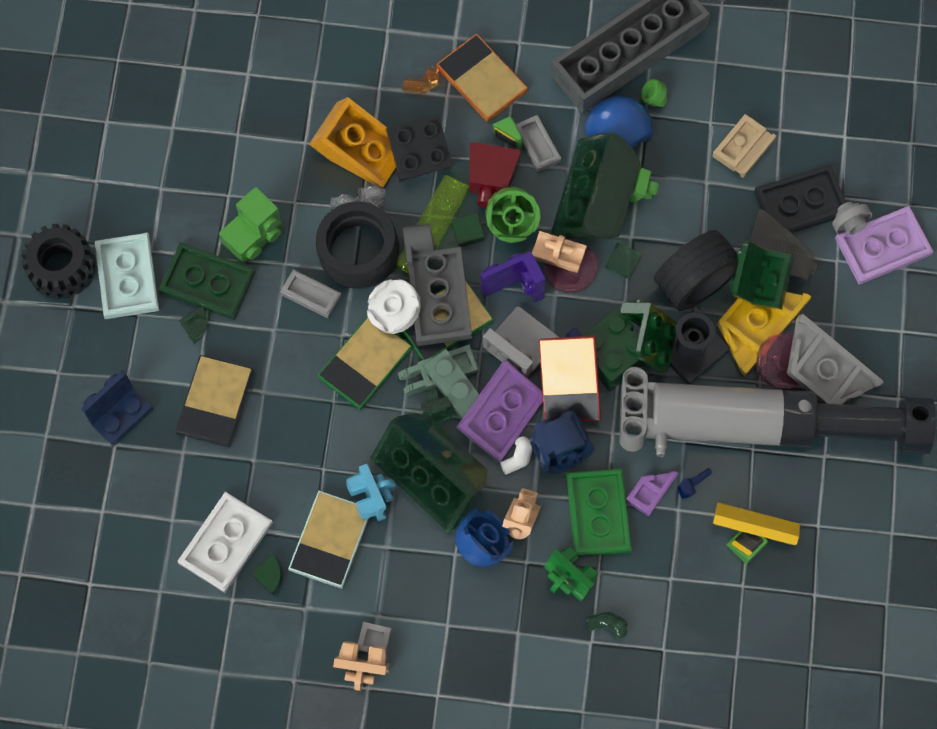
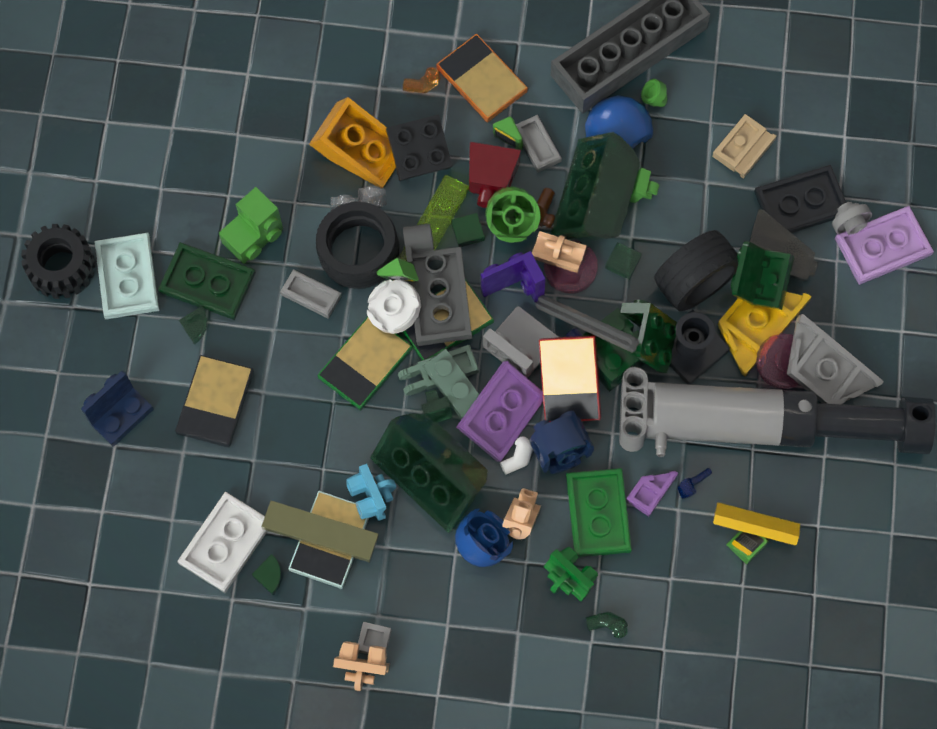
none -> olive tile [261,500,379,563]
none -> bright green slope [377,258,419,282]
none -> dark grey axle [536,295,639,352]
none -> reddish brown arm [537,188,556,228]

